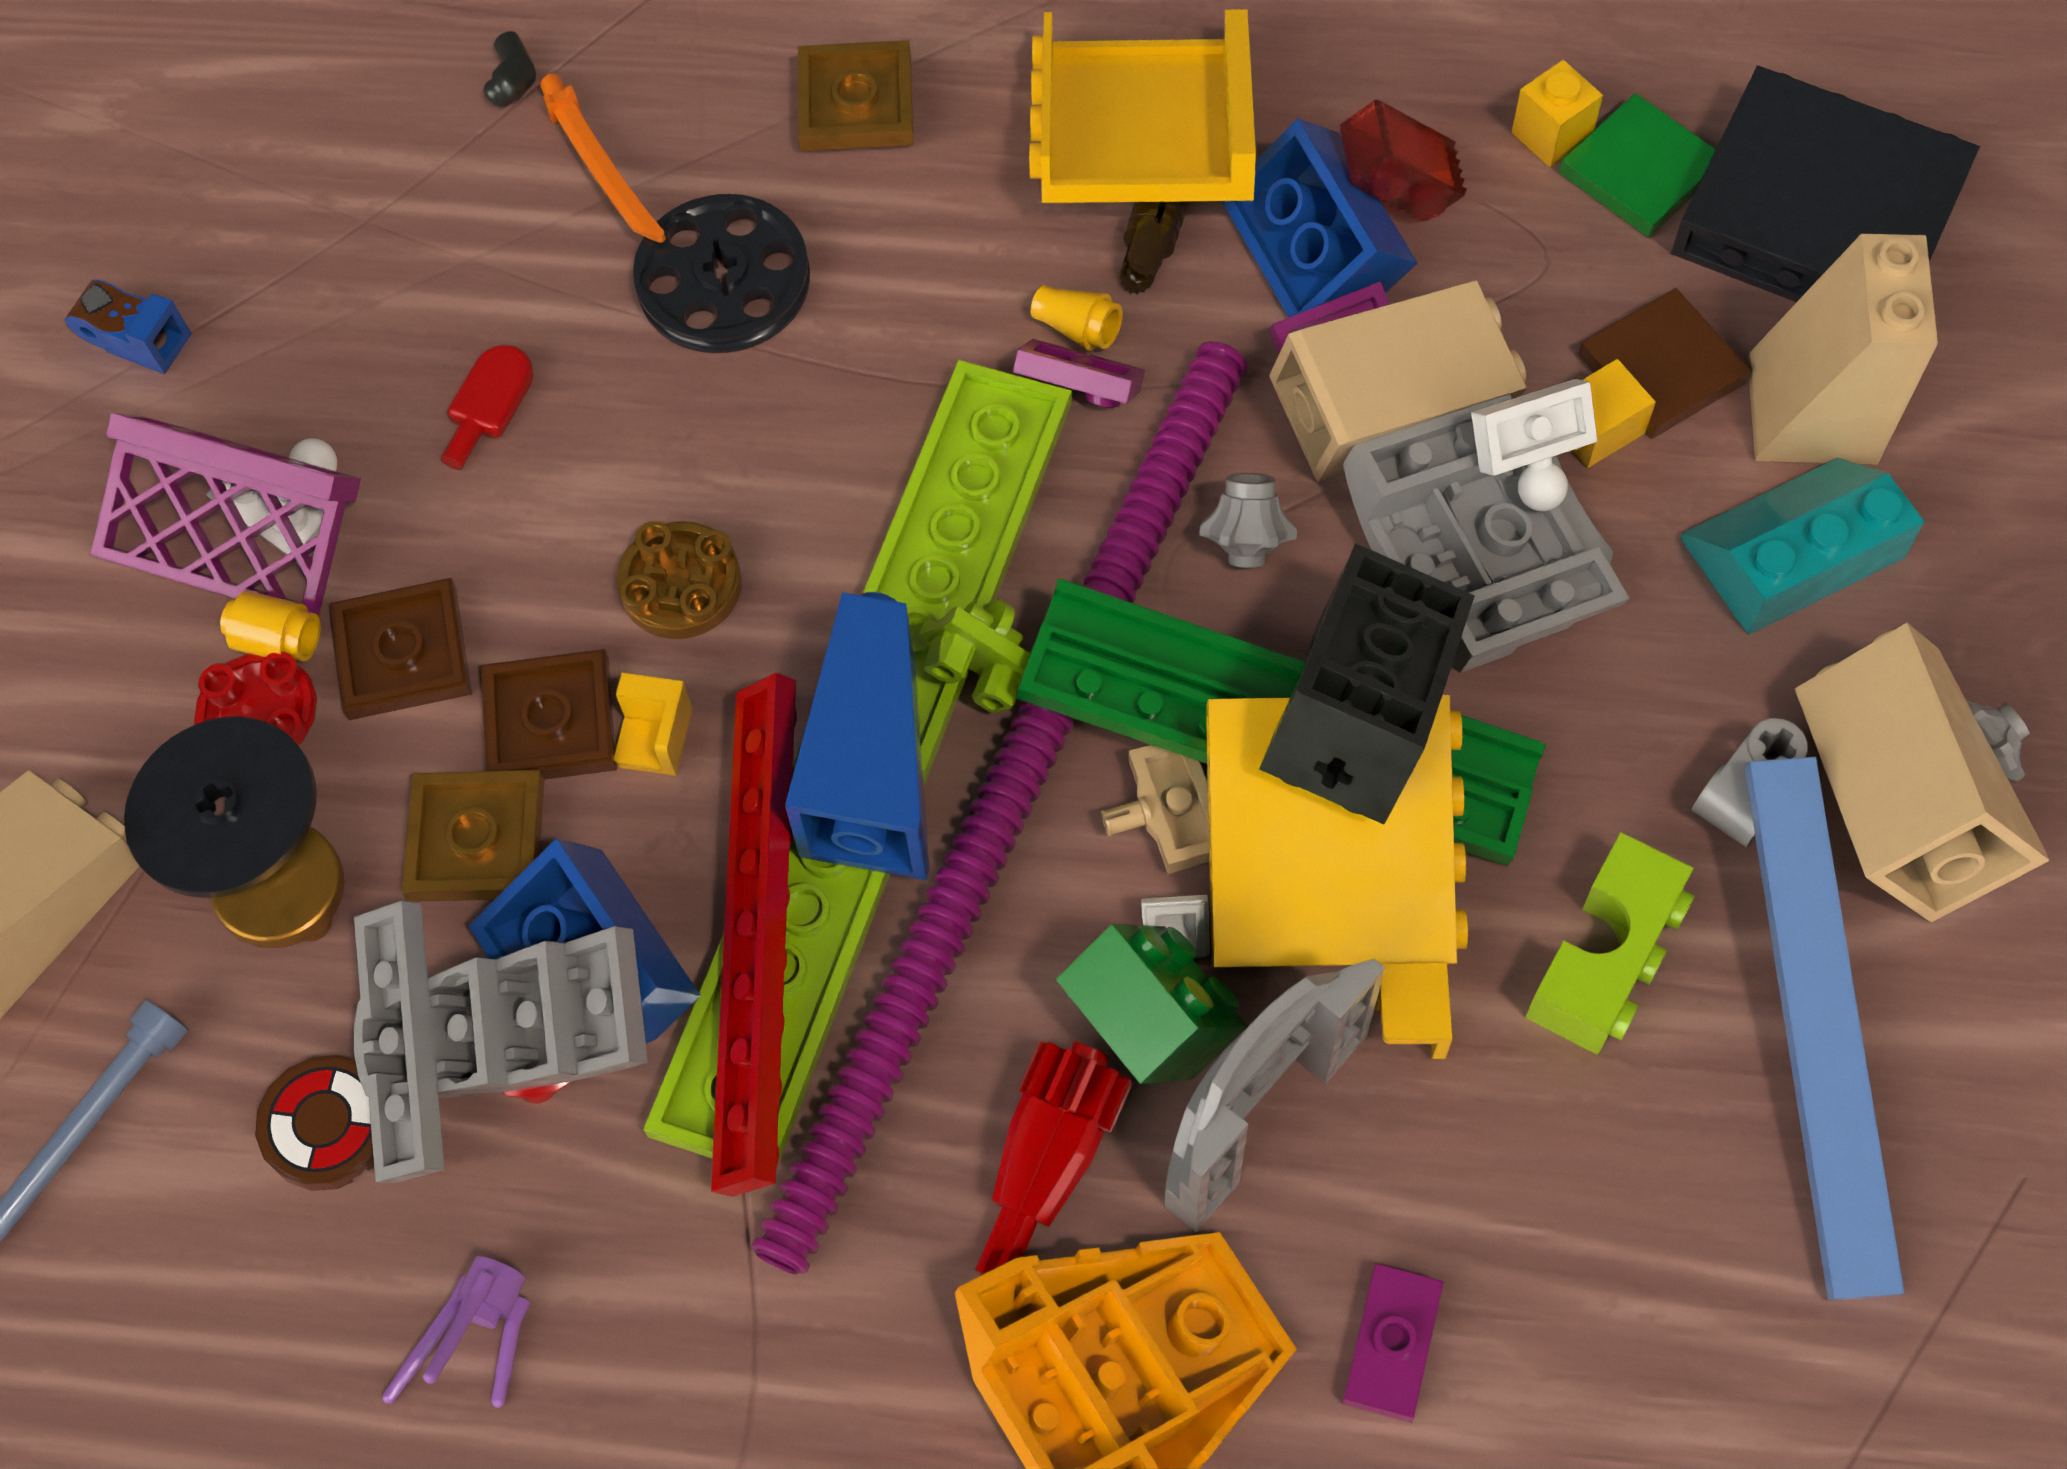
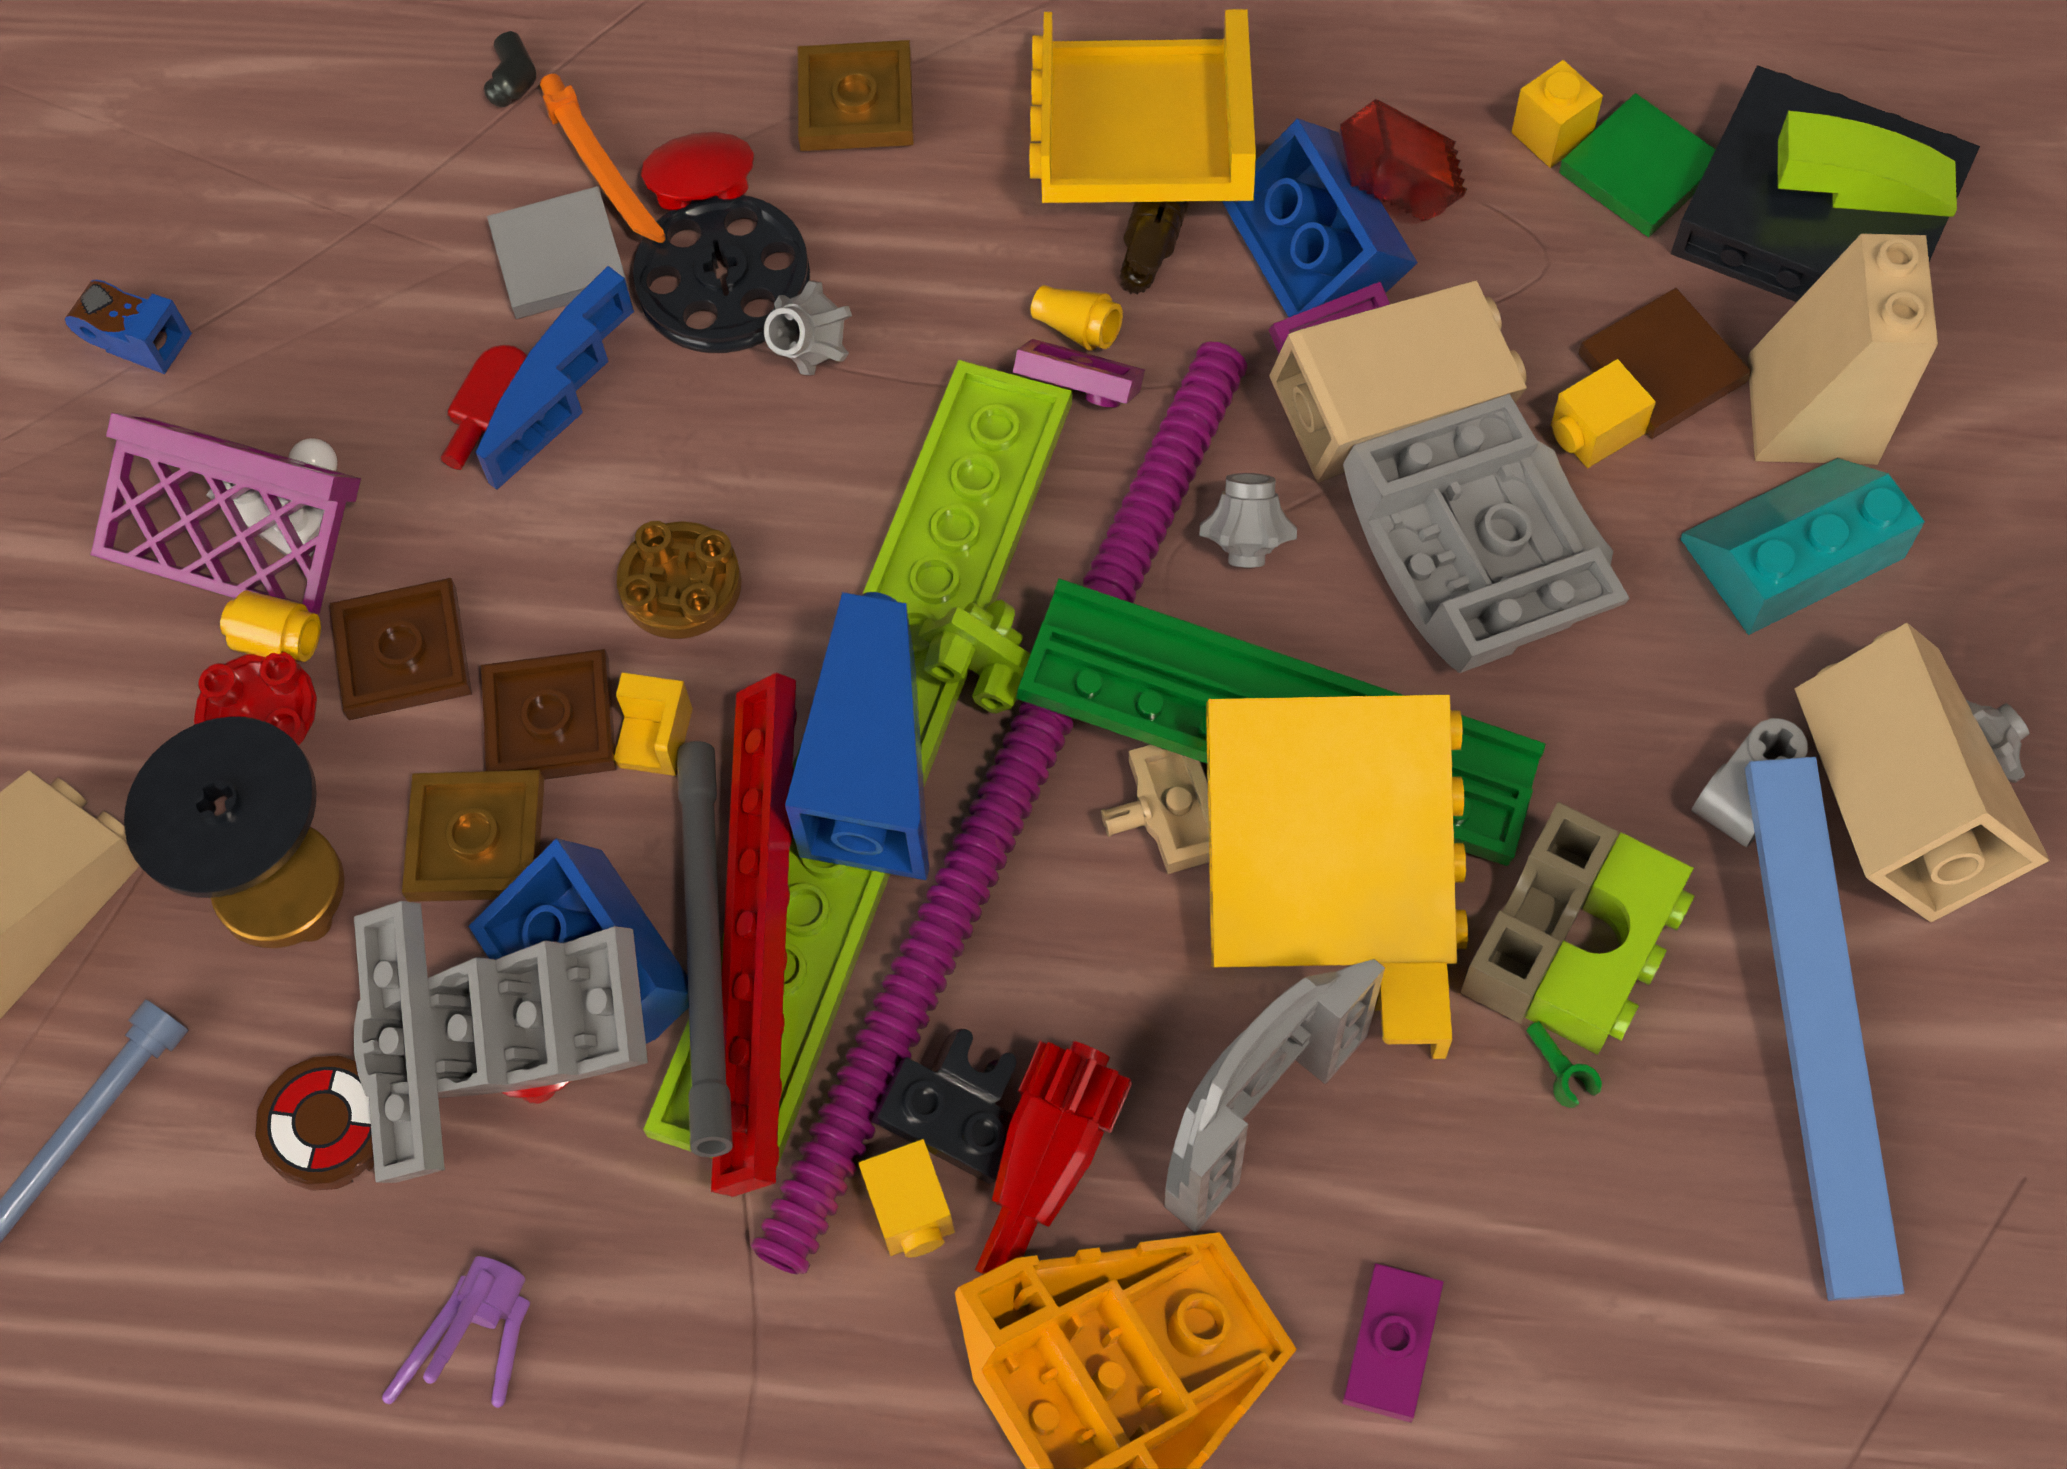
green piece [1056,924,1248,1084] -> none
white slope [1141,895,1210,958] -> none
pearl dark grey plate [1259,543,1475,825] -> none
white plate [1471,379,1597,511] -> none
none -> blue slope [476,266,634,490]
none -> light grey tile [487,186,629,319]
none -> red dish [641,132,754,210]
none -> dark grey piece [677,741,733,1157]
none -> light grey rock [764,281,852,376]
none -> yellow brick [858,1139,955,1258]
none -> black plate [871,1028,1017,1184]
none -> dark tan arch [1460,802,1619,1024]
none -> green hand [1526,1021,1602,1108]
none -> lime slope [1778,110,1957,217]

